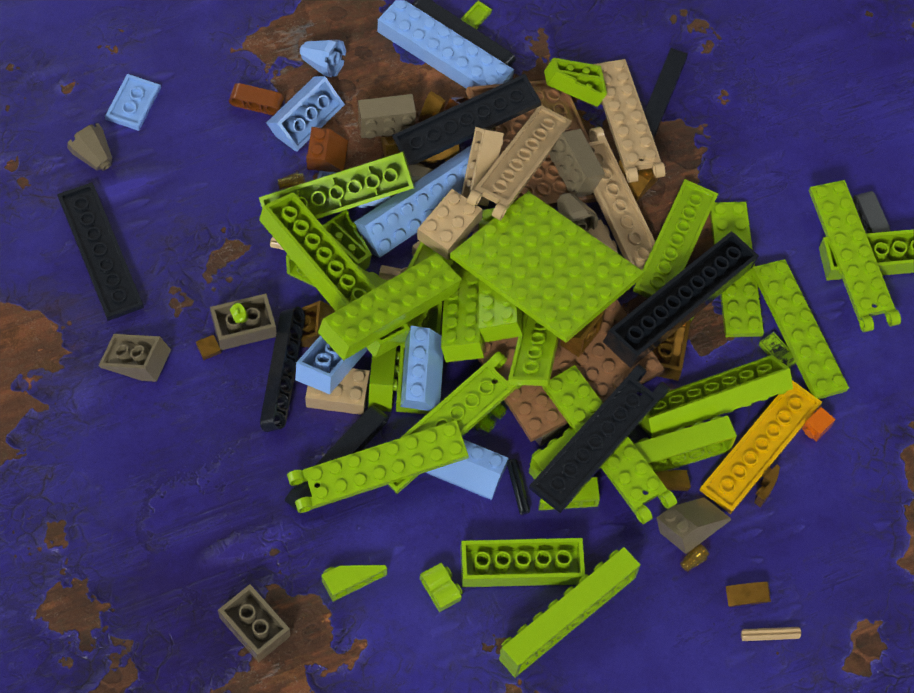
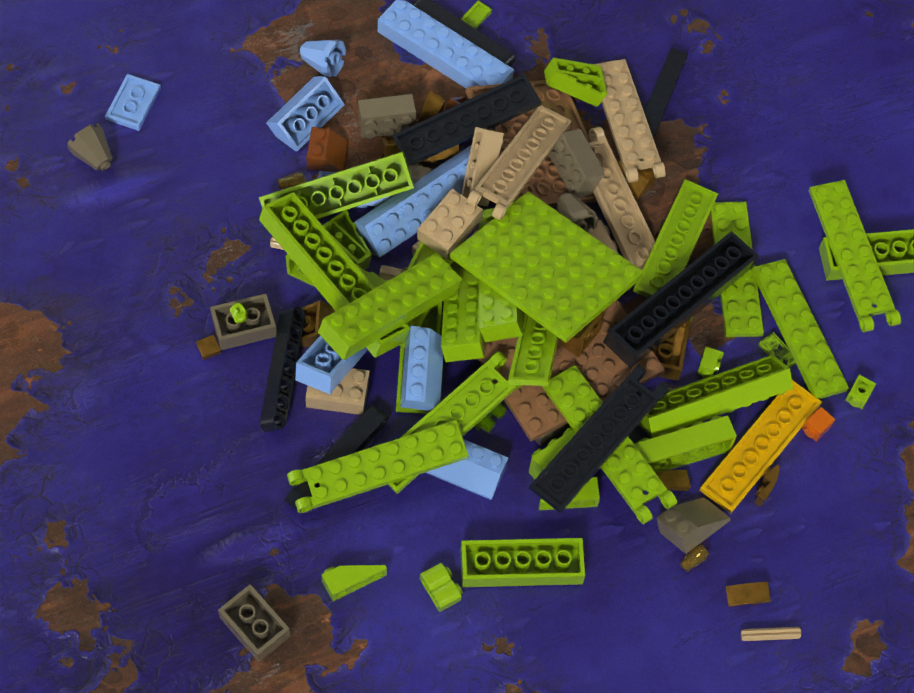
black plate [57,182,144,321] -> none
dark tan slope [99,334,171,382] -> none
dark orange beam [229,83,284,116] -> none
lime wedge [368,347,400,412] -> none
lime brick [499,547,641,678] -> none
black axle [507,458,530,515] -> none
dark grey beam [853,191,890,234] -> none
none -> lime brick [697,347,724,378]
none -> lime brick [845,375,876,409]

